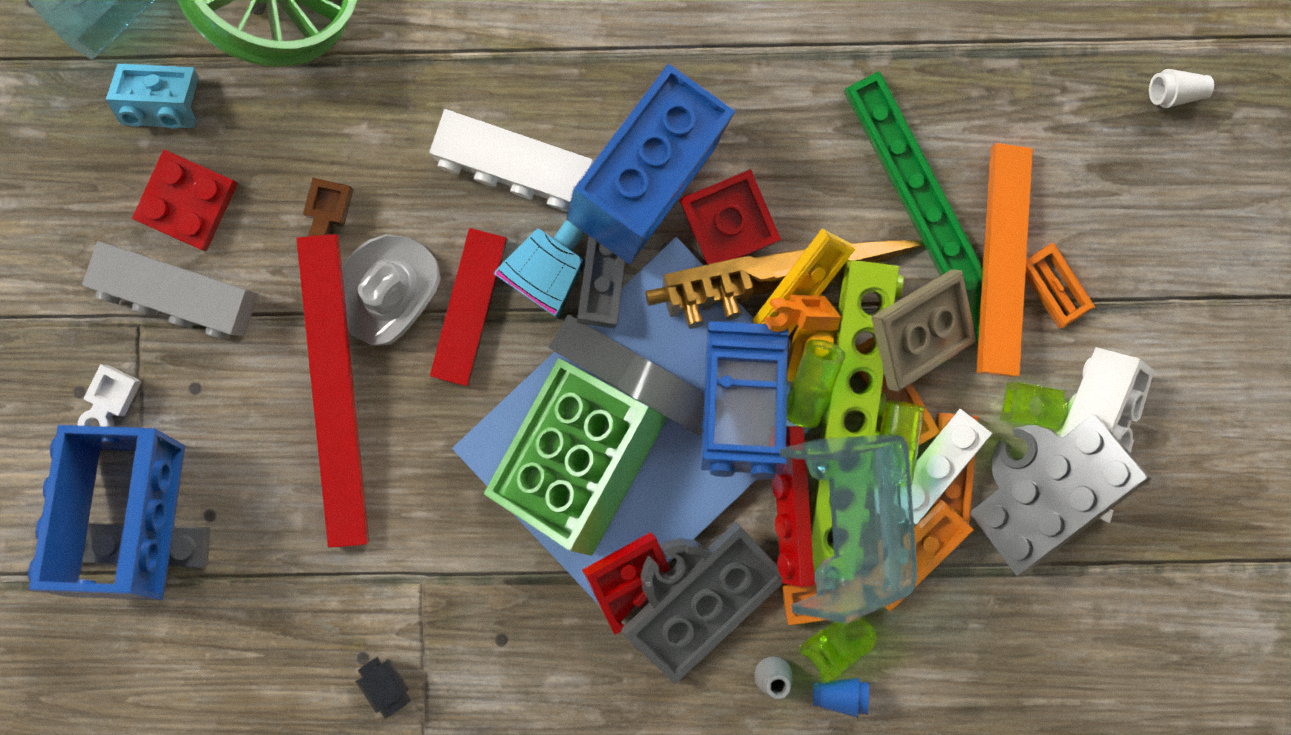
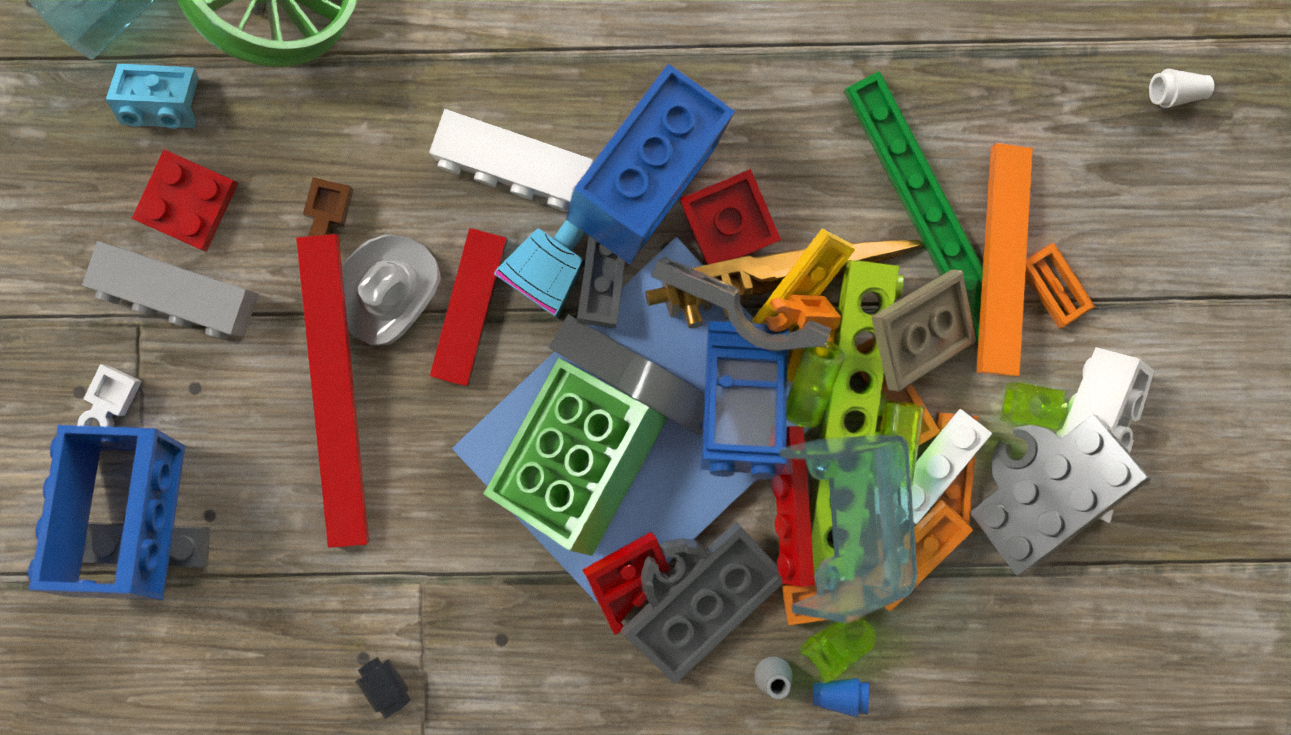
none -> dark grey piece [651,257,831,351]

